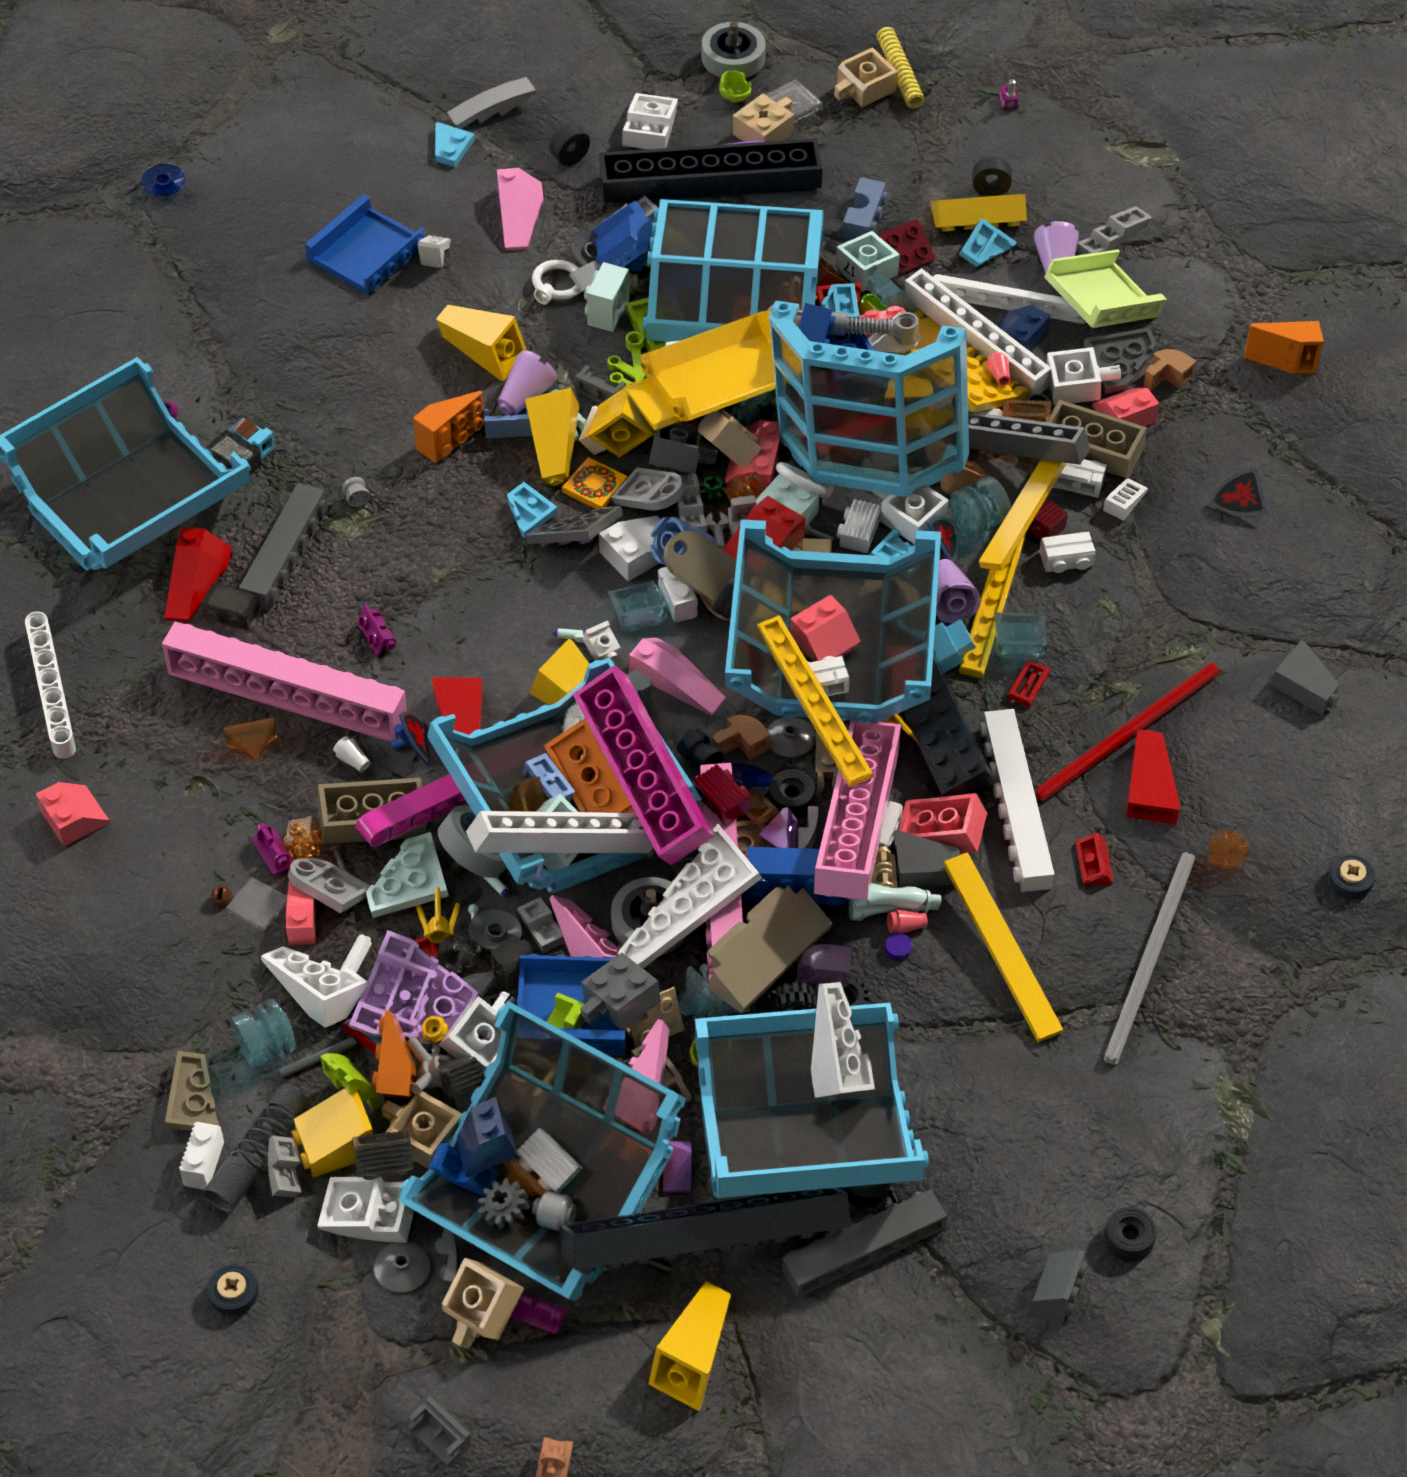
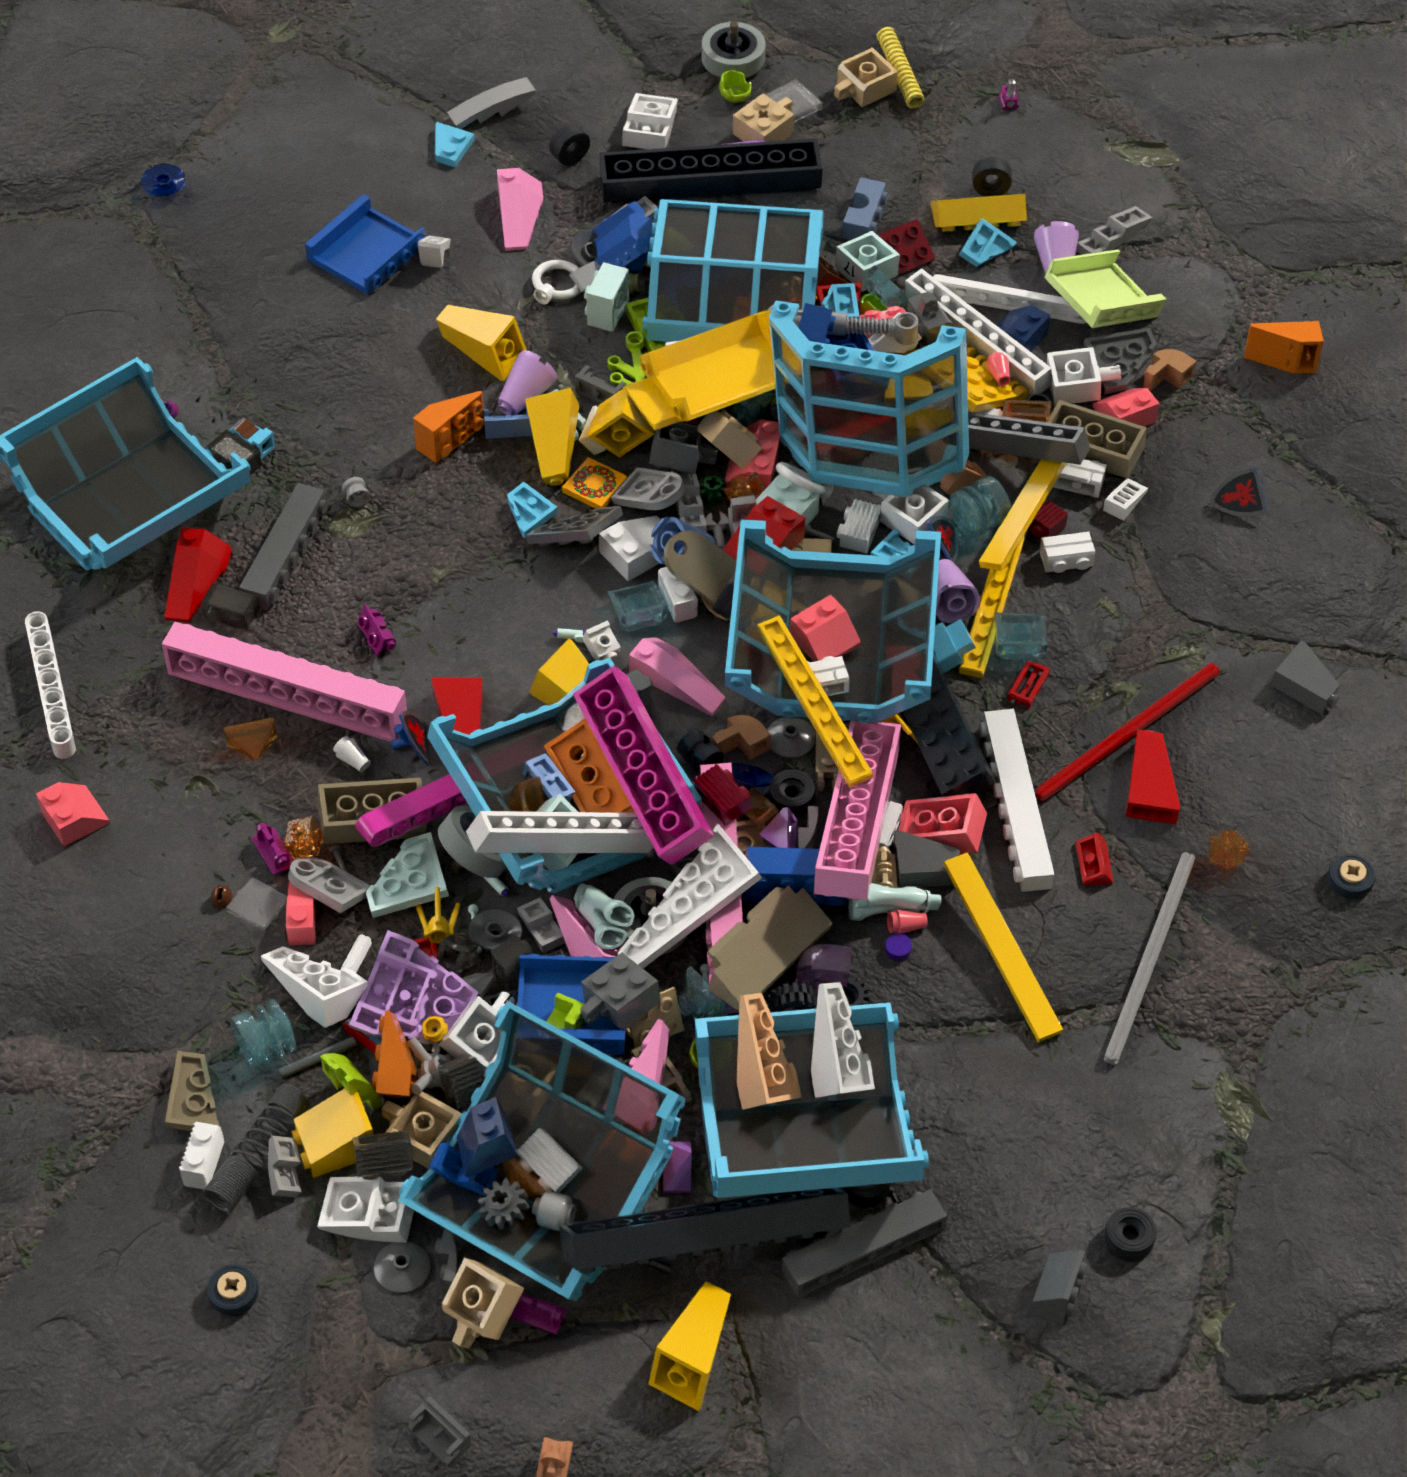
none -> light aqua piece [574,884,634,949]
none -> light nougat wedge [737,993,802,1110]
none -> dark grey hinge [905,291,953,349]

